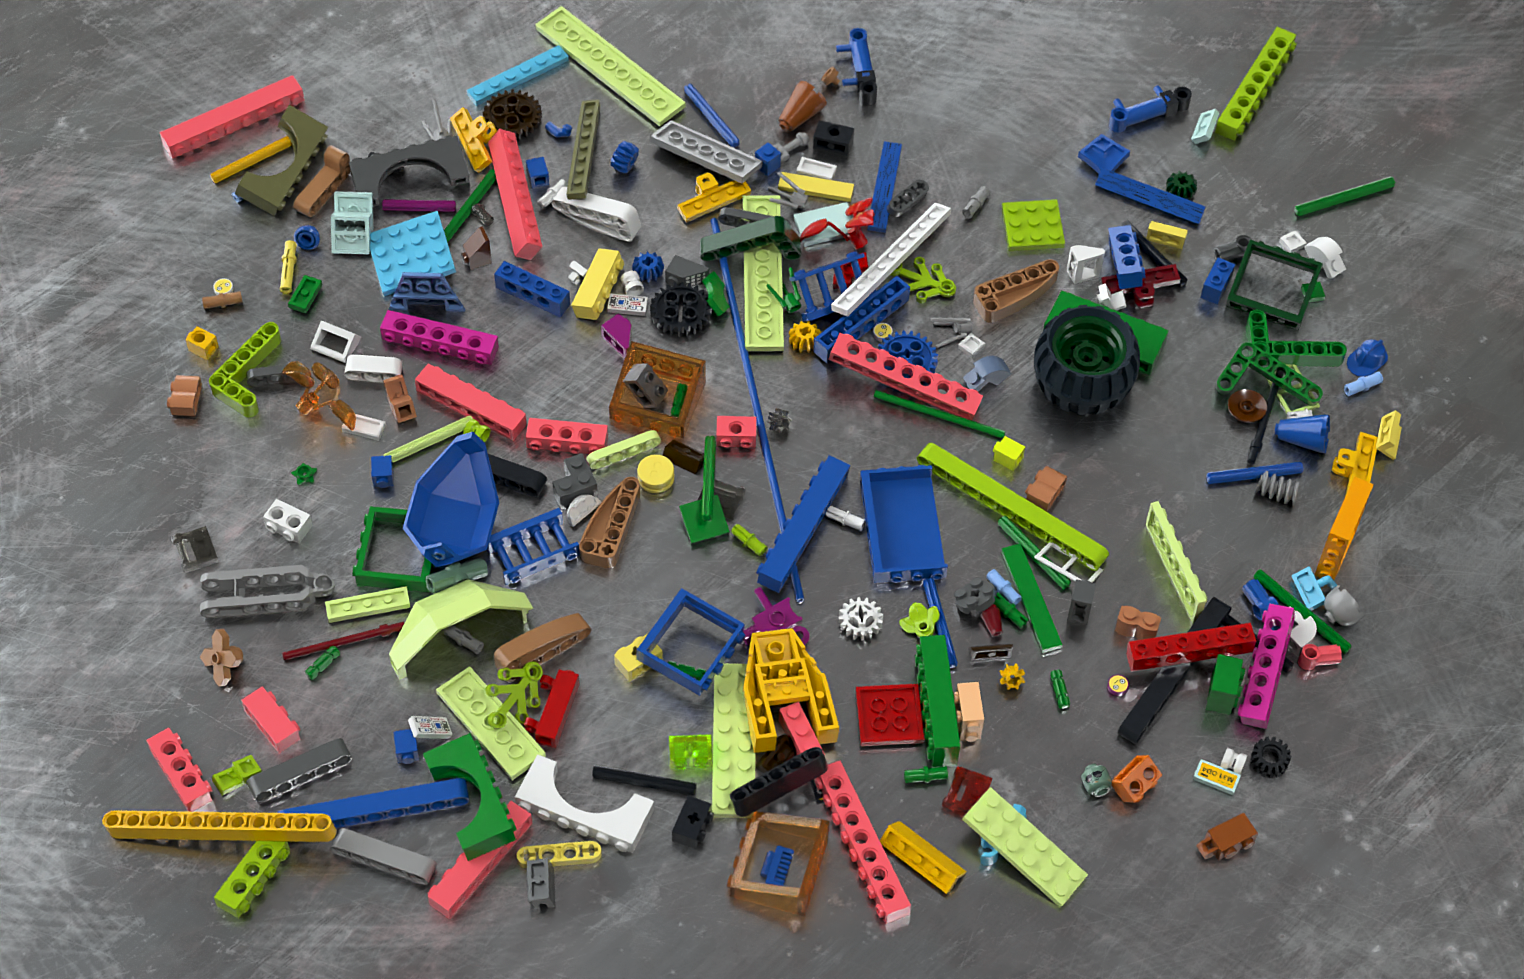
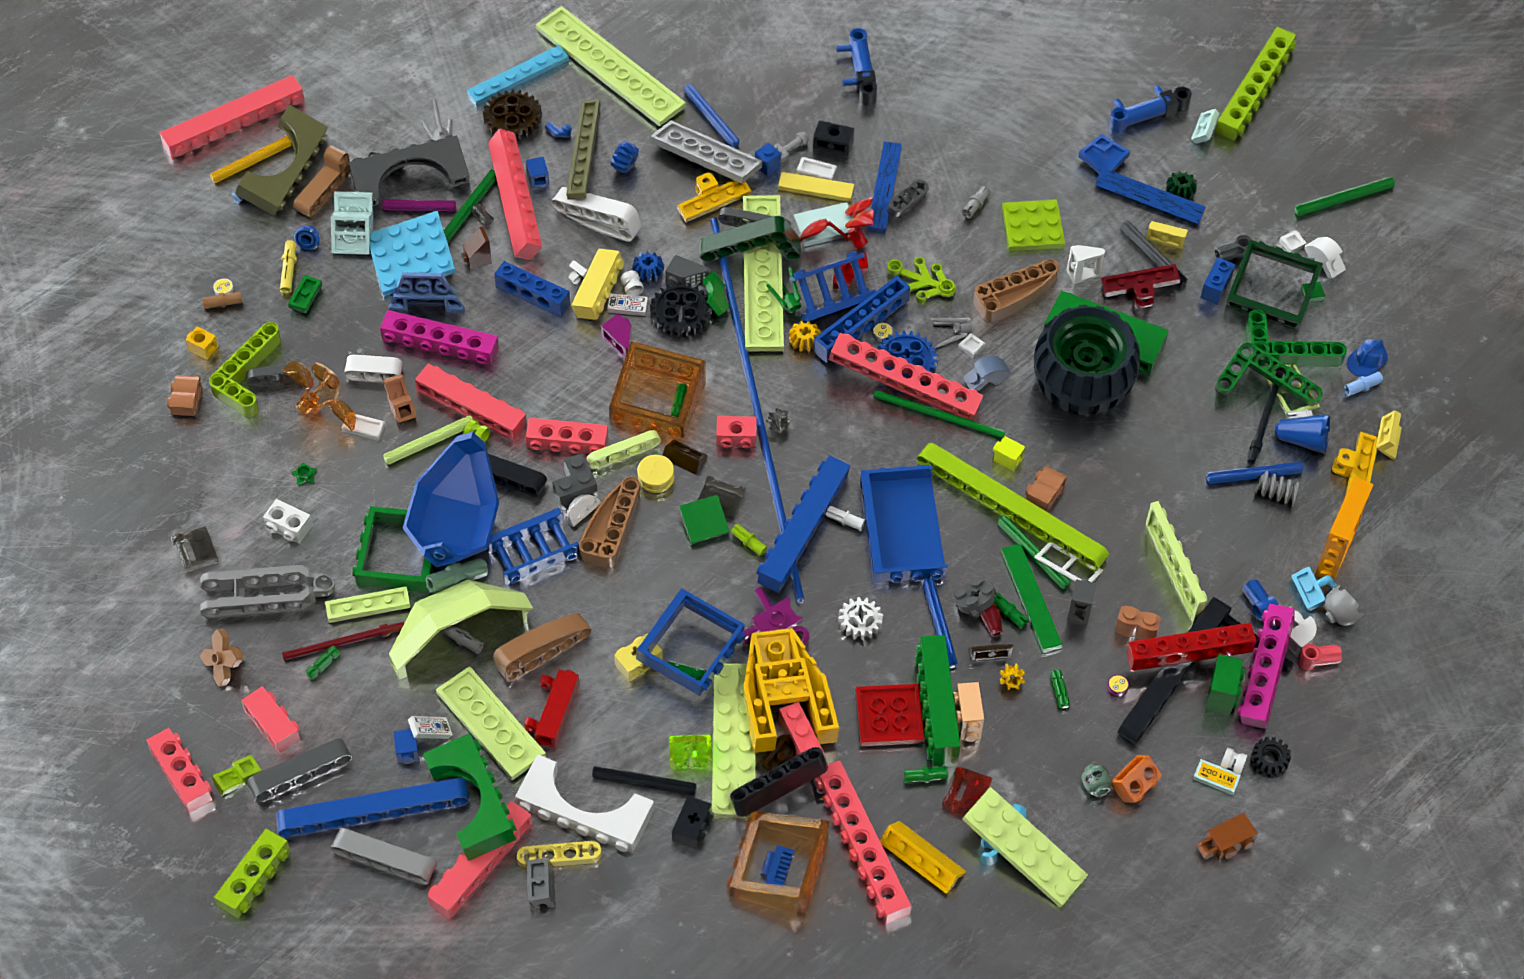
yellow beam [102,811,337,842] -> none
white tile [310,321,361,363] -> none
blue brick [371,455,394,488] -> none
yellow plate [450,107,497,173] -> none
lime plant [485,662,543,729] -> none
white axle [537,179,568,209] -> none
flat silver brick [623,363,668,408] -> none
green axle [701,435,716,521] -> none
light grey plant [768,172,808,209] -> none
dark orange cone [778,81,827,131] -> none
medium nougat tile [821,67,840,86] -> none
white plate [831,203,951,316] -> none
lime plate [899,602,940,637] -> none
light blue pin [986,569,1022,605] -> none
white bracket [1097,284,1126,311] -> none
blue brick [1108,225,1145,289] -> none
reddish brown dish [1228,389,1267,423] -> none
green axle [1254,569,1351,654] -> none

